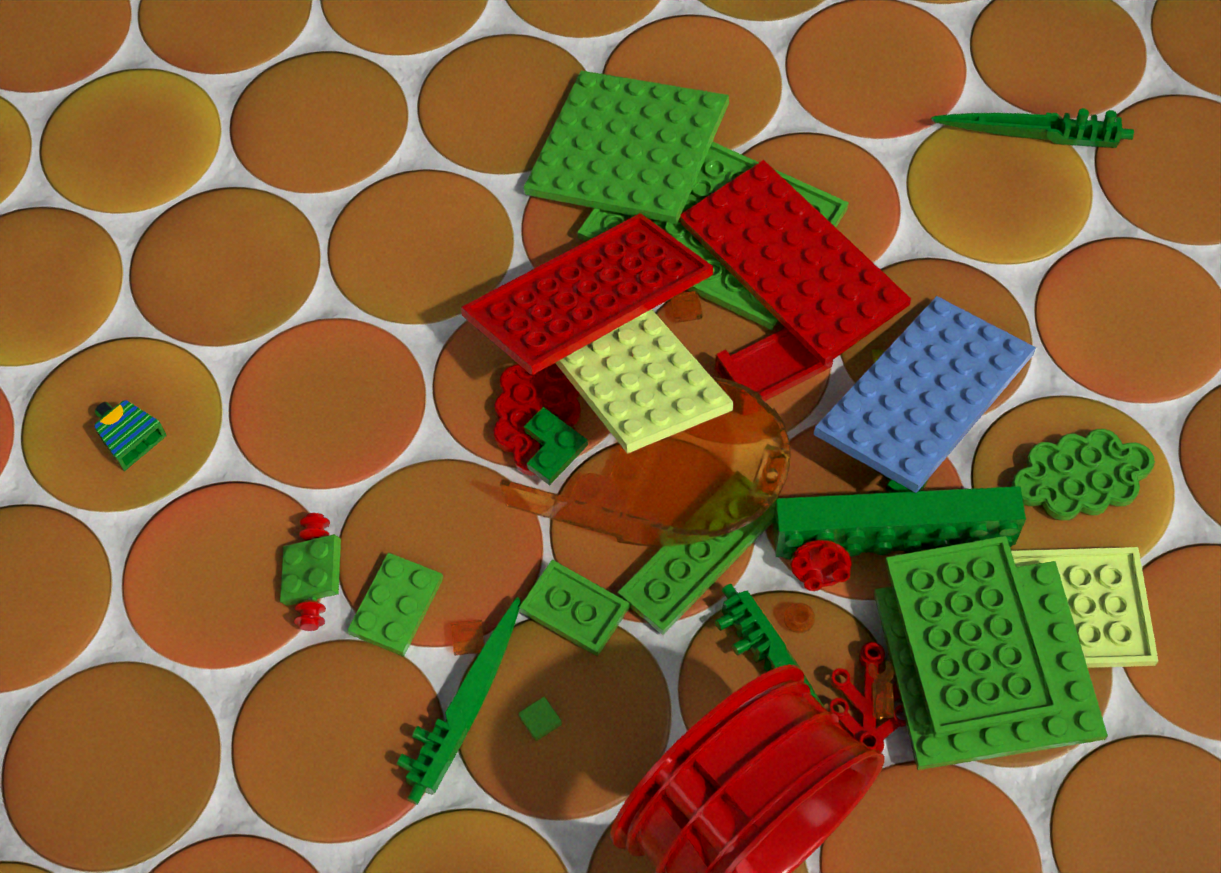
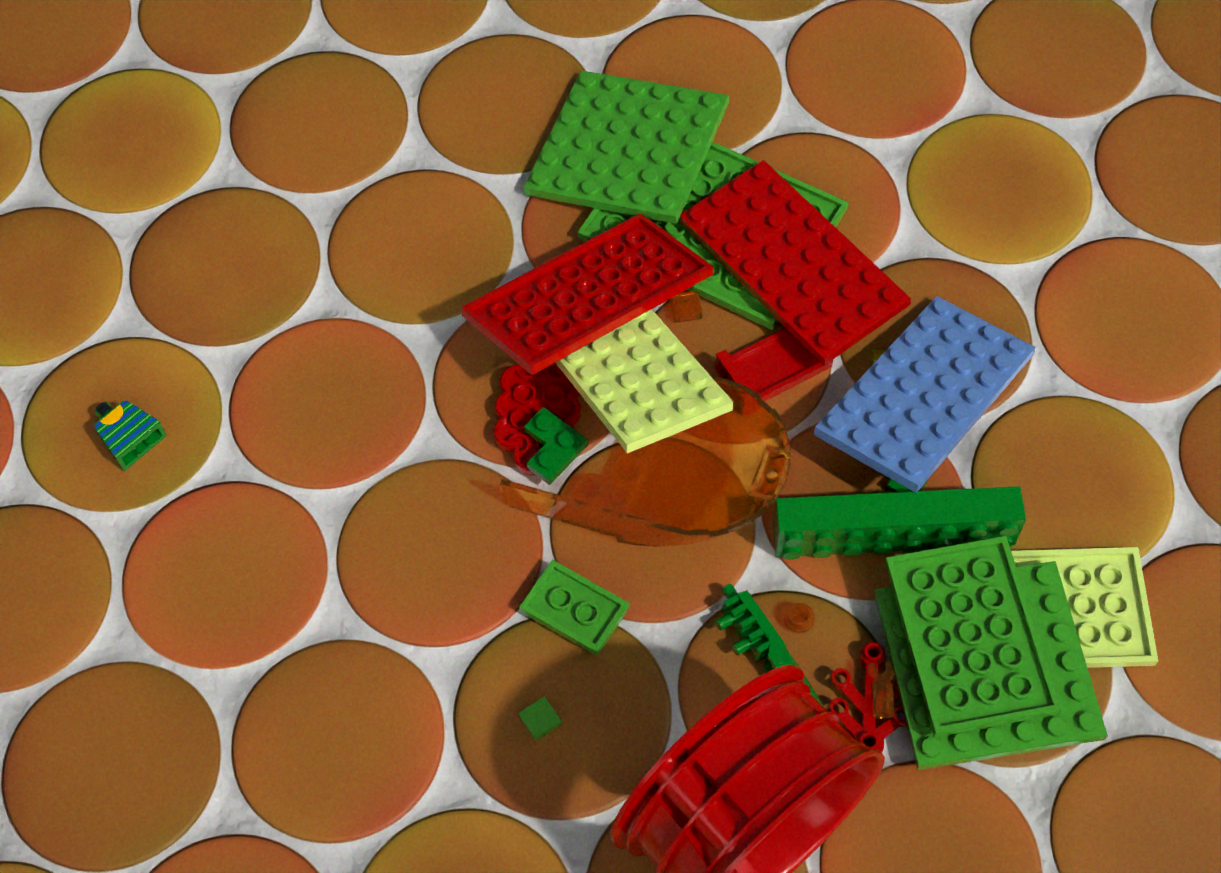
bright green plate [280,513,341,631] -> none
bright green plate [347,553,444,657] -> none
green piece [396,597,521,805] -> none
clear orange tile [451,620,484,656] -> none
bright green plate [618,472,776,635] -> none
red dish [790,540,852,591] -> none
green piece [931,108,1134,148] -> none
bright green plate [1011,429,1155,521] -> none

